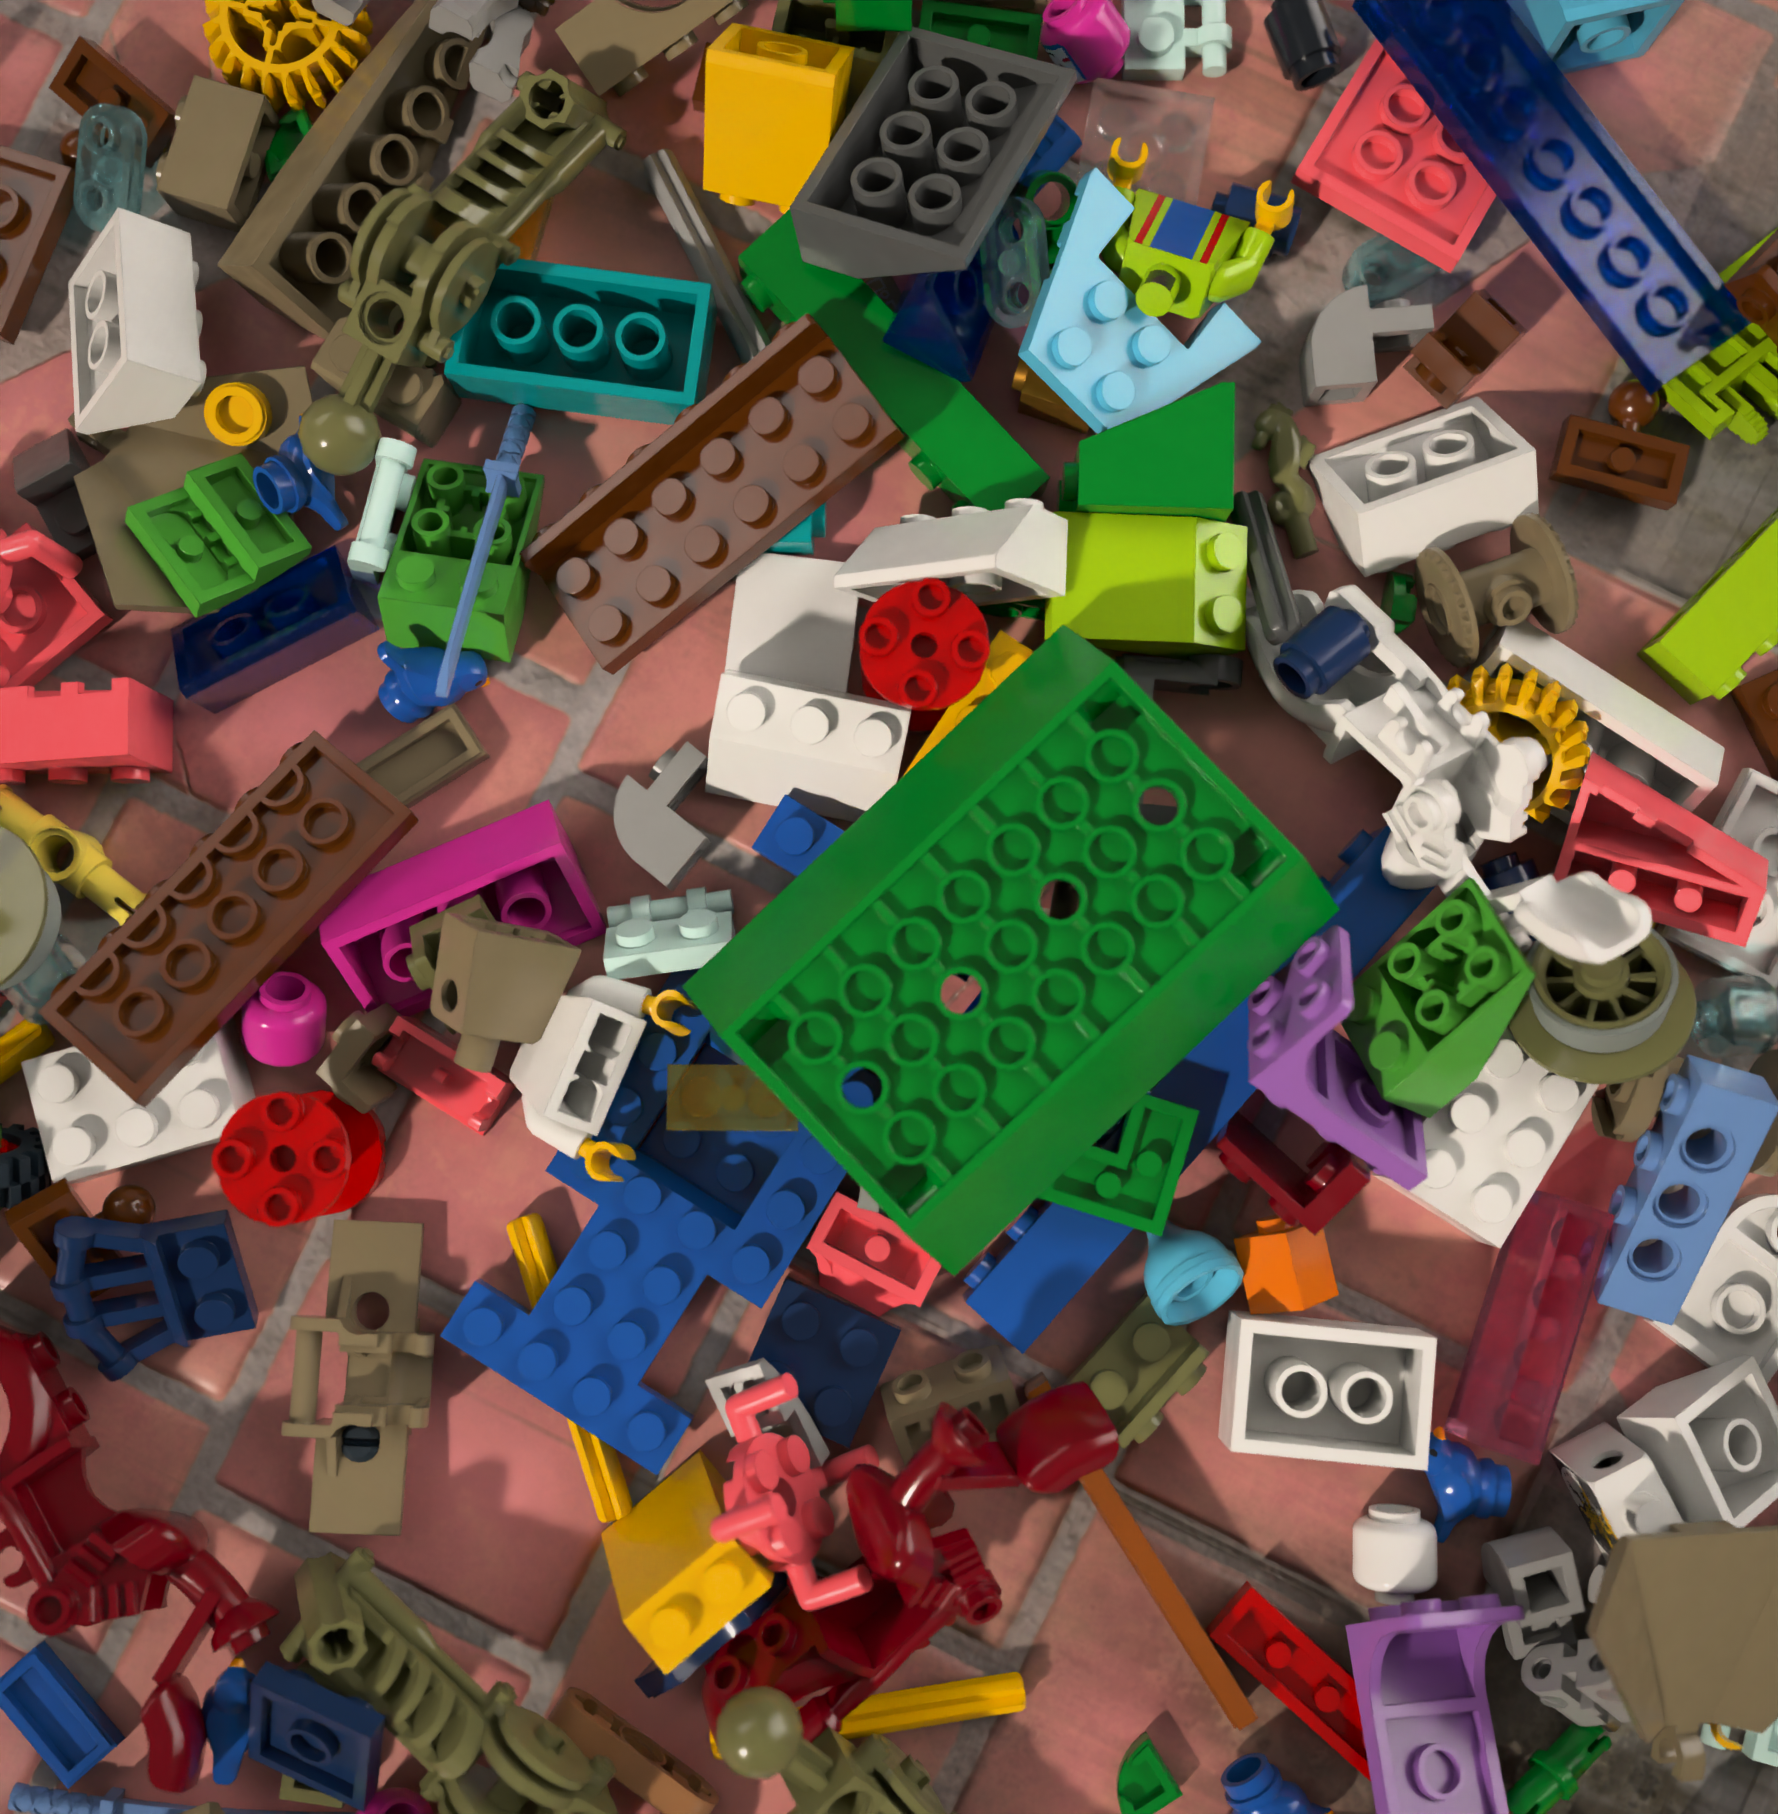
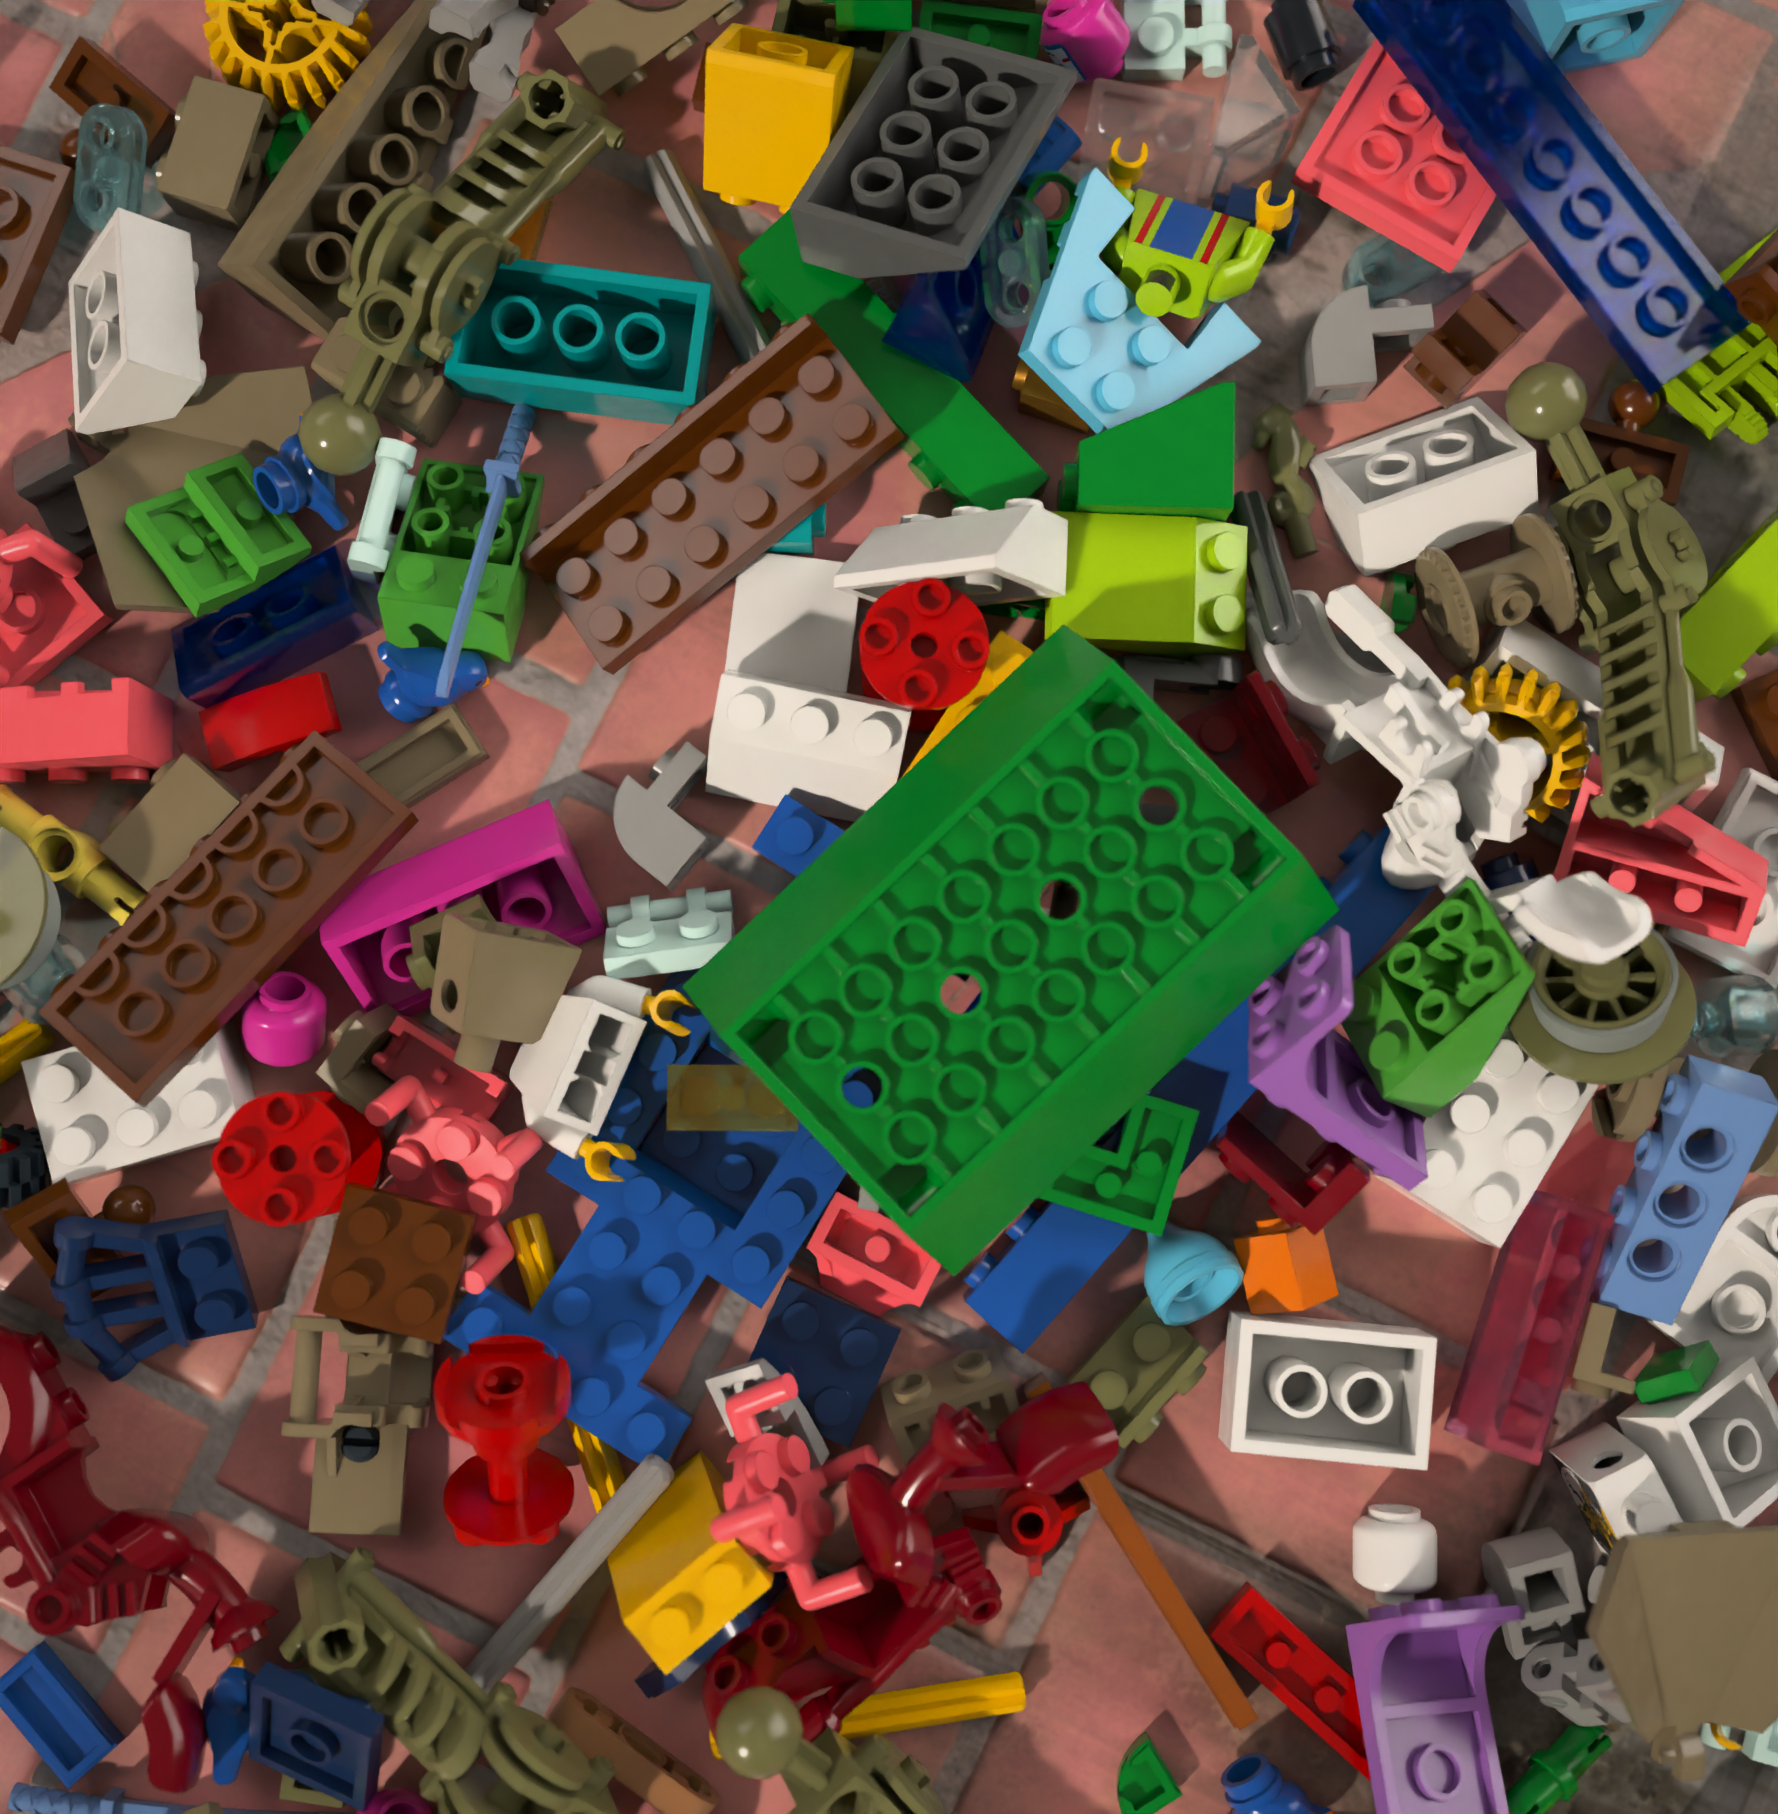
yellow tile [204,382,272,446] -> none
dark blue brick [1273,606,1371,699] -> none
blue animal [1423,1426,1512,1543] -> none
none -> dark tan brick [98,753,242,892]
none -> red slope [198,671,342,772]
none -> reddish brown plate [313,1182,478,1344]
none -> coral plate [365,1076,544,1294]
none -> red piece [434,1335,575,1547]
none -> light grey axle [464,1454,675,1693]
none -> red brick [961,1483,1090,1577]
none -> dark red bracket [1175,670,1320,816]
none -> clear slope [1194,34,1301,208]
none -> olive piece [1504,362,1716,827]
none -> dark tan bracket [1552,1295,1636,1400]
none -> green tile [1634,1340,1720,1405]

